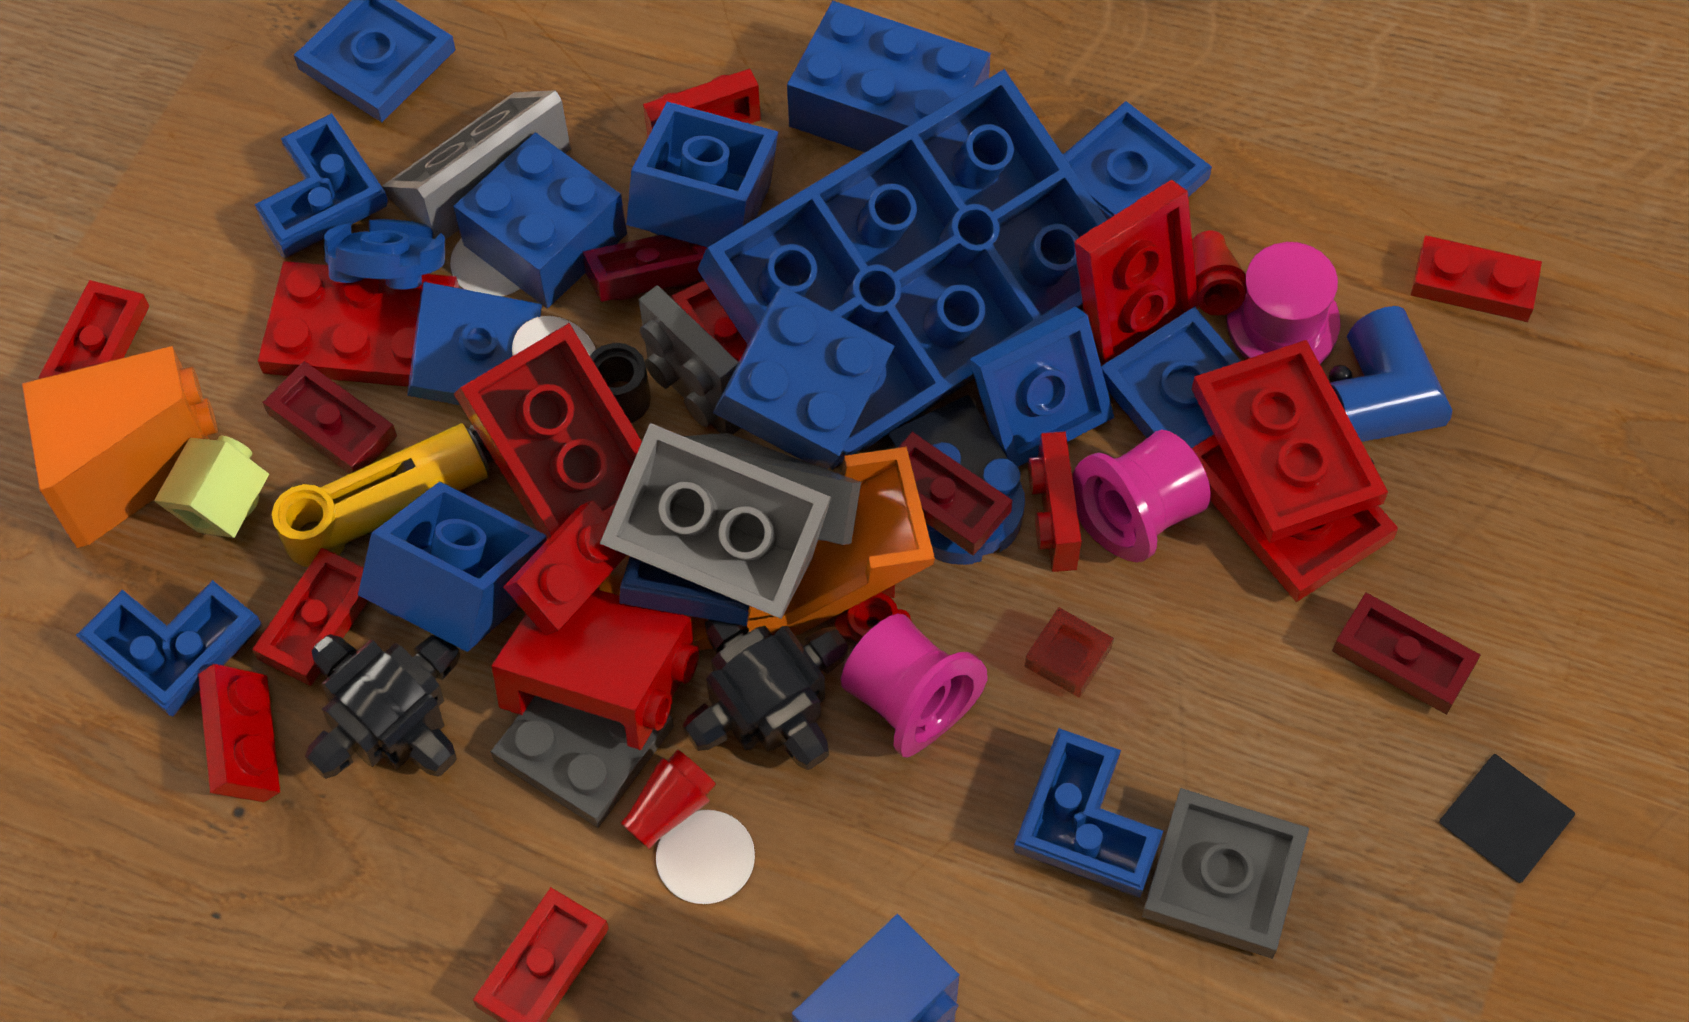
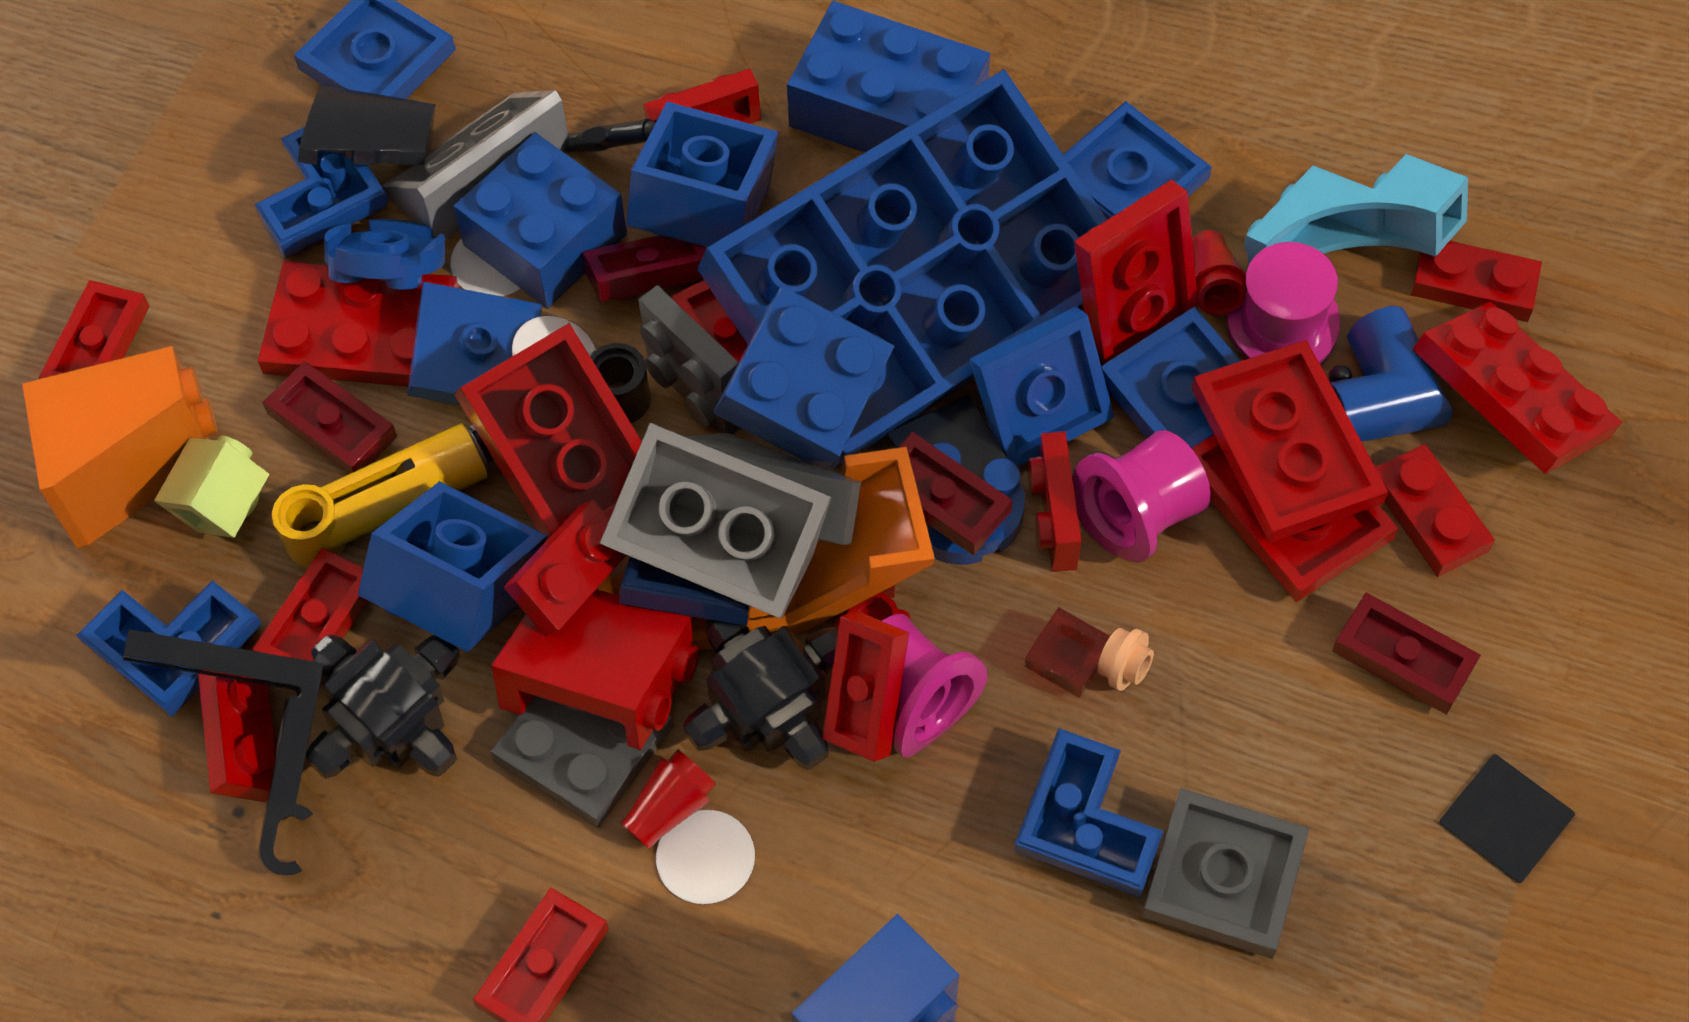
none -> black hinge [123,629,324,876]
none -> black slope [298,85,436,165]
none -> black piece [566,118,655,152]
none -> red plate [822,611,910,762]
none -> light nougat plate [1098,628,1154,691]
none -> medium azure arch [1244,154,1468,266]
none -> red plate [1375,444,1495,577]
none -> red plate [1412,302,1623,474]

